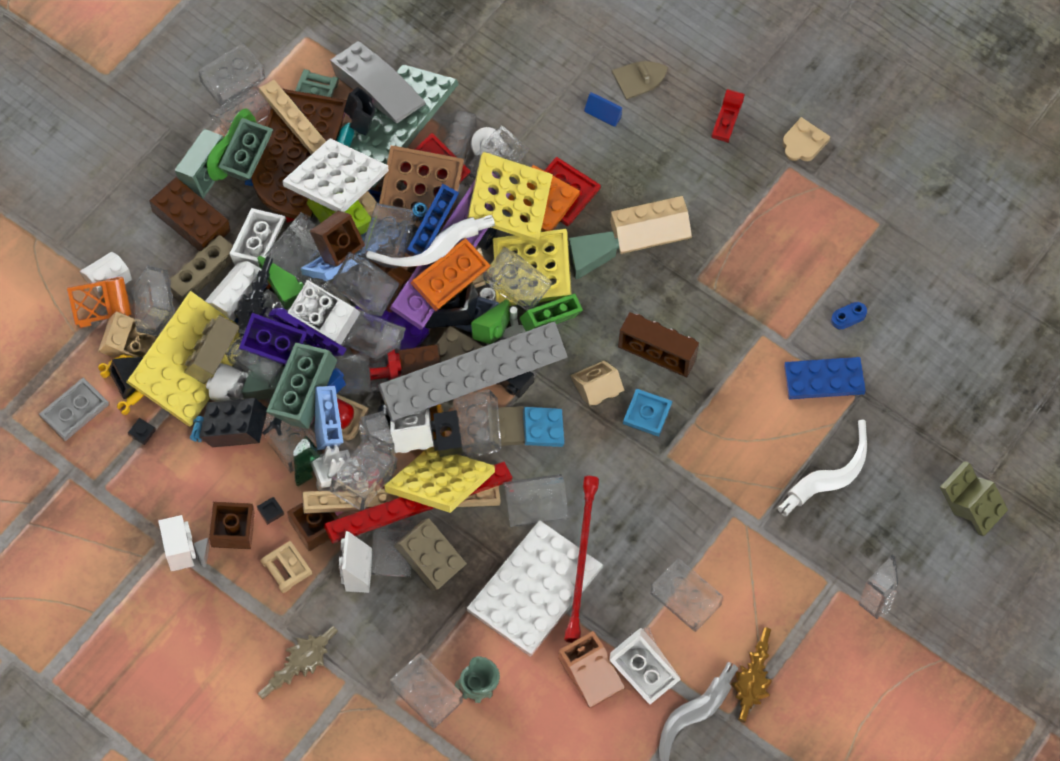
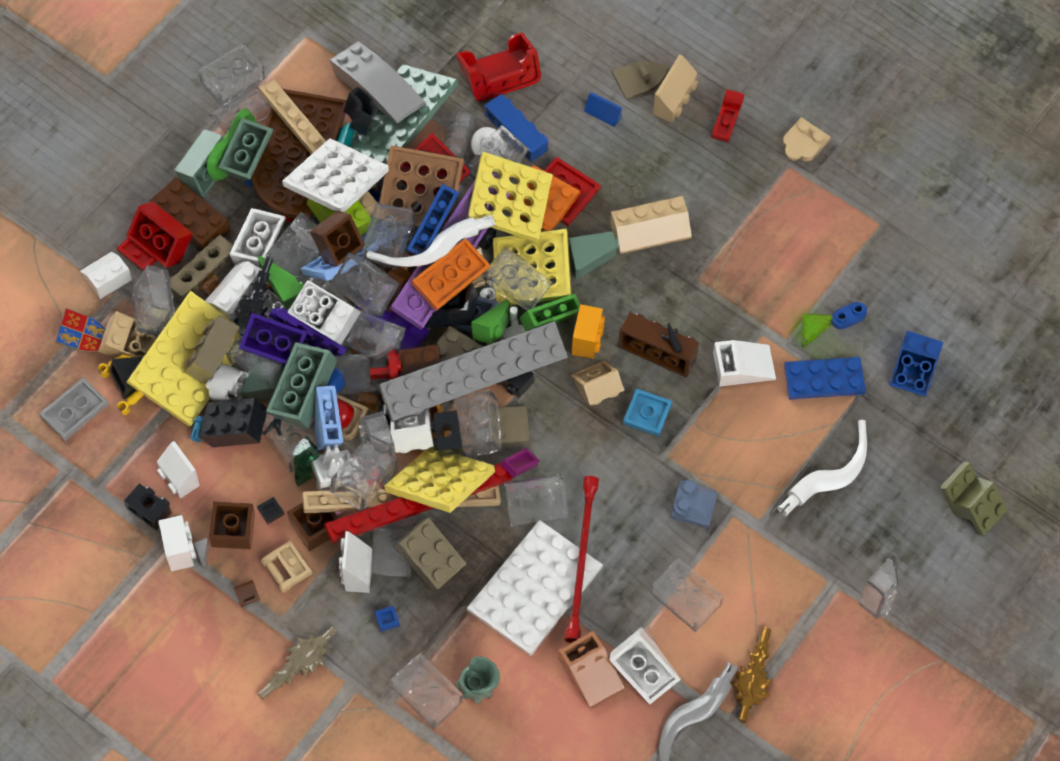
orange piece [67,277,132,328] -> none
black plate [128,418,156,445] -> none
sand green plate [295,69,339,97] -> none
dark azure pin [413,202,427,221] -> none
dark azure plate [523,407,564,447] -> none
none -> shield [55,308,106,353]
none -> red plate [117,238,157,273]
none -> black brick [124,483,172,530]
none -> red brick [126,201,193,268]
none -> white slope [157,441,200,499]
none -> clear orange plate [199,273,221,298]
none -> reddish brown plate [234,580,260,607]
none -> clear orange plate [357,393,379,412]
none -> blue plate [375,605,400,632]
none -> red windscreen [456,32,541,101]
none -> blue brick [485,94,548,163]
none -> magenta tile [500,448,540,478]
none -> light orange brick [572,304,606,359]
none -> tan slope [653,54,699,123]
none -> black bar [662,323,683,353]
none -> sand blue slope [671,480,718,528]
none -> white slope [713,340,776,387]
none -> clear neon green slope [801,314,833,348]
none -> blue slope [889,331,944,397]

